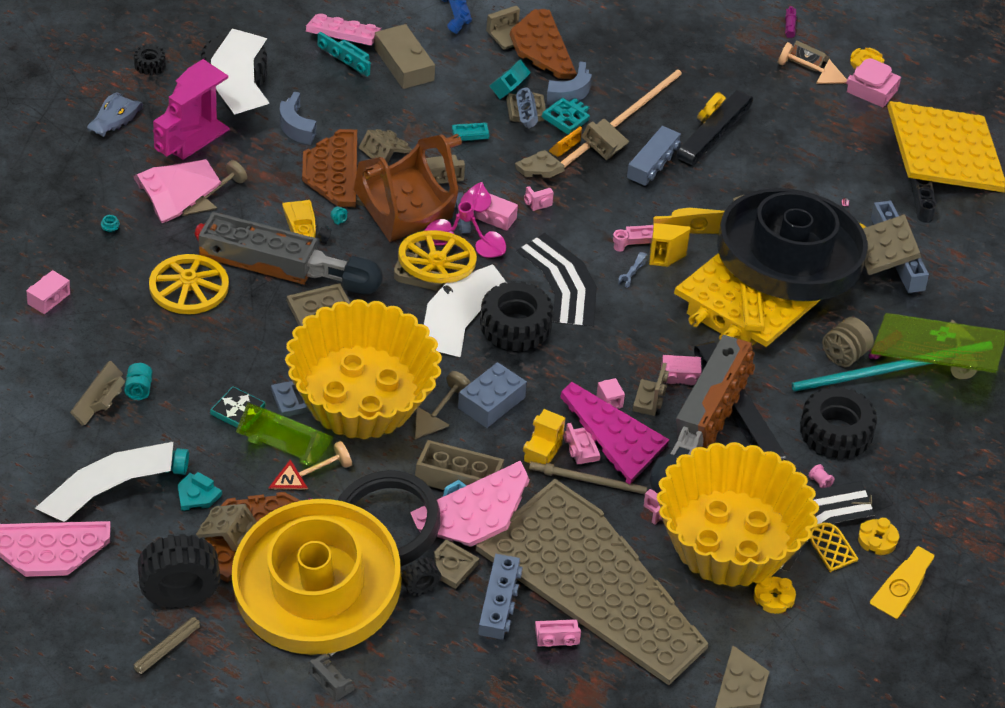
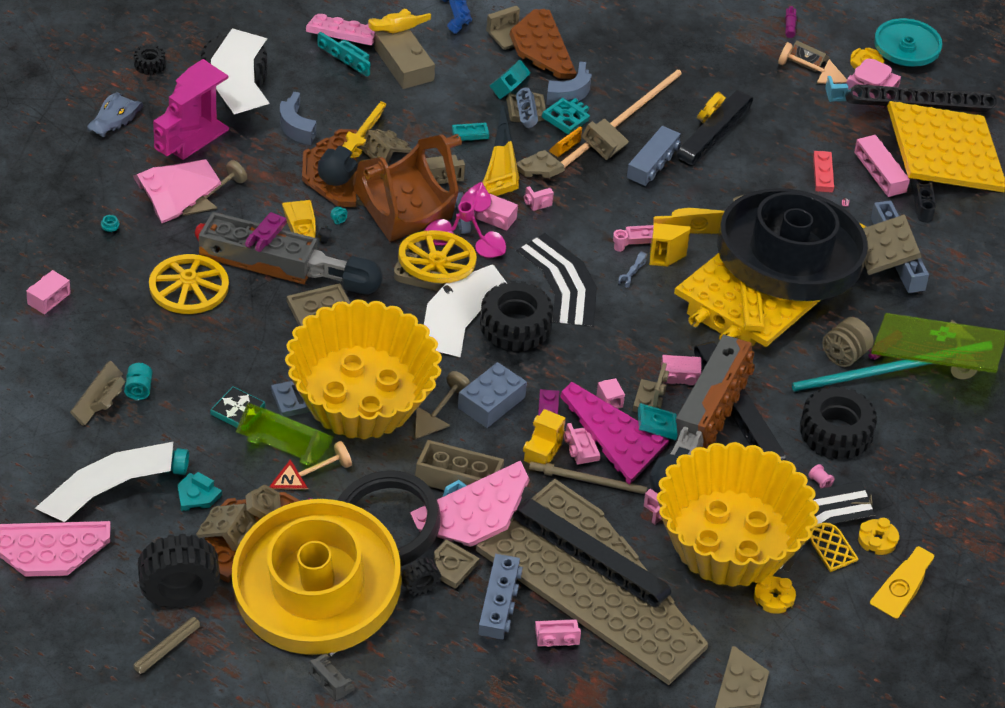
none -> magenta hinge [245,212,287,252]
none -> dark tan plate [246,485,281,519]
none -> black piece [318,101,386,186]
none -> yellow animal [368,9,431,33]
none -> yellow plate [482,105,520,196]
none -> black beam [513,498,671,608]
none -> magenta hinge [538,389,559,416]
none -> teal tile [638,403,678,440]
none -> coral plate [813,151,834,193]
none -> medium azure panel [825,76,848,102]
none -> black beam [845,85,997,112]
none -> bright pink brick [854,135,910,197]
none -> teal dish [874,18,942,66]

